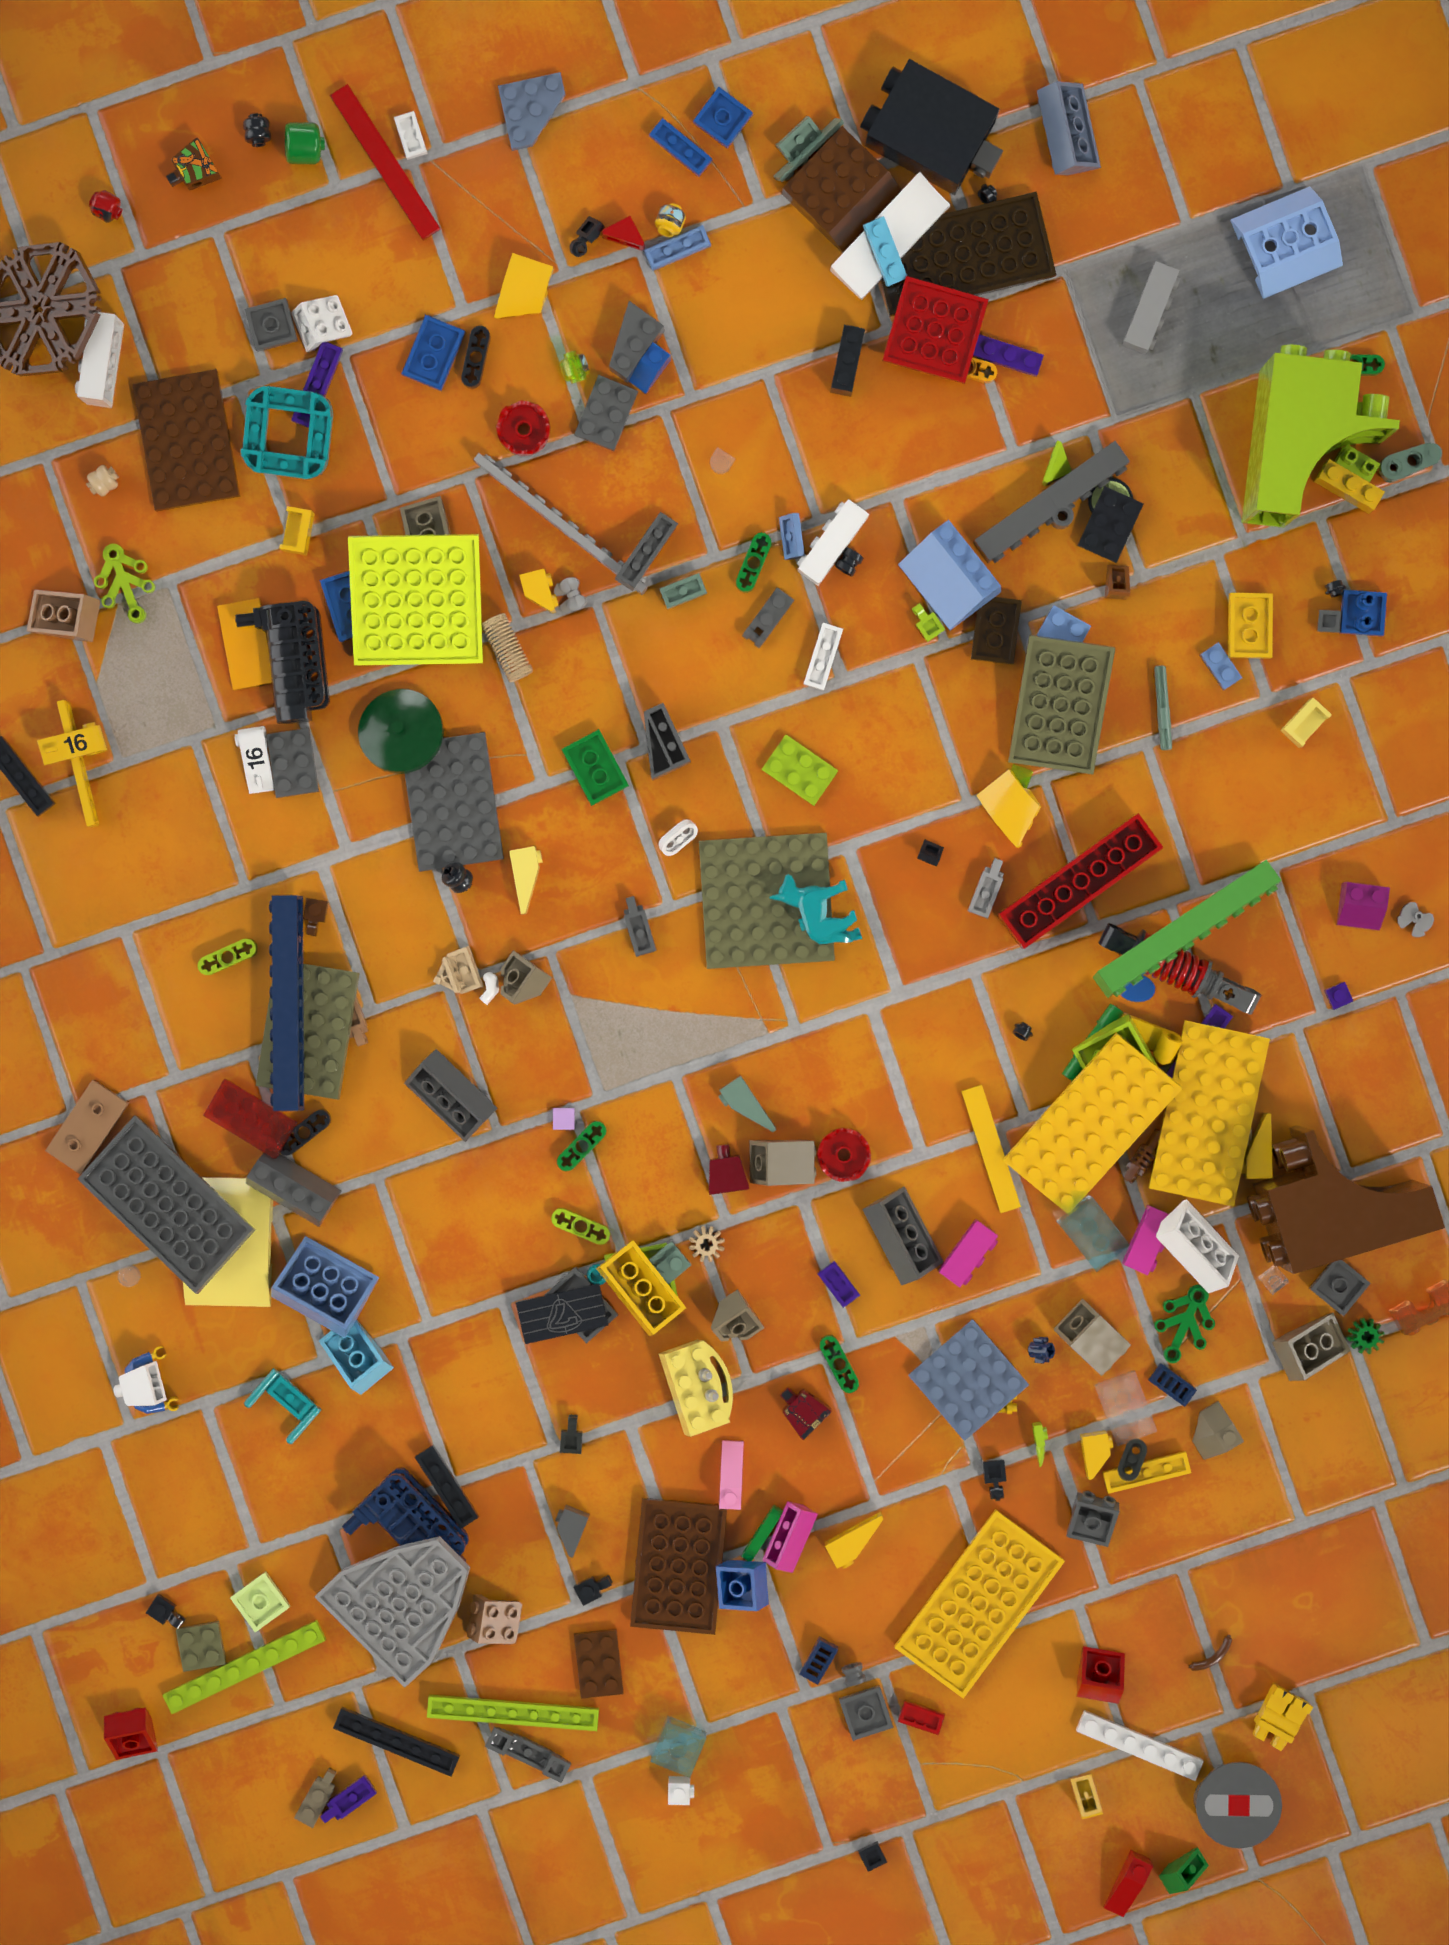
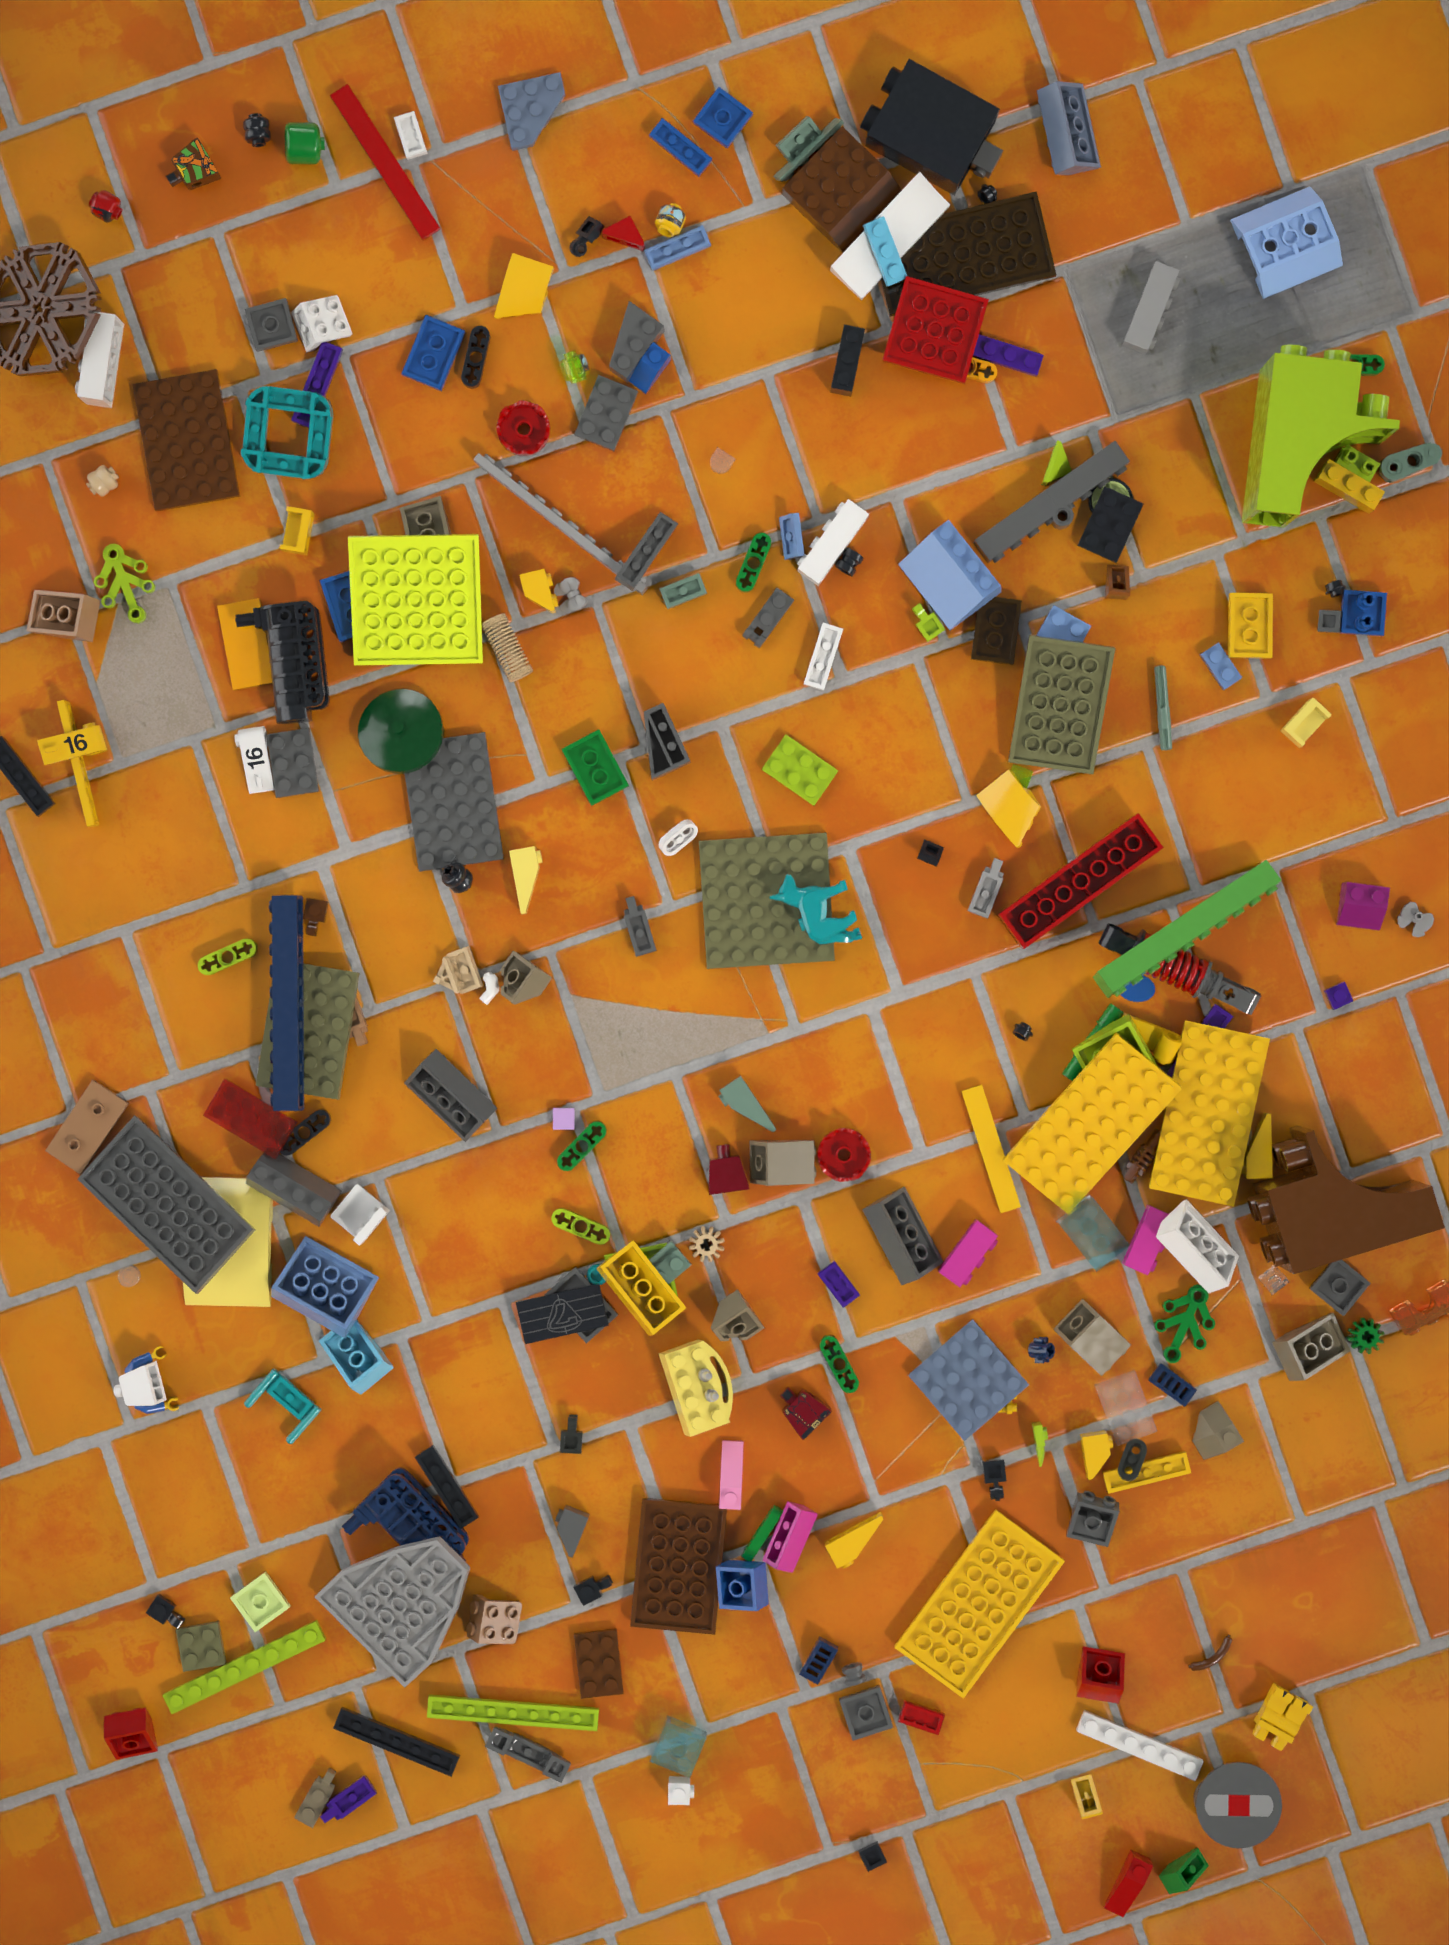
none -> white bracket [331,1184,390,1246]

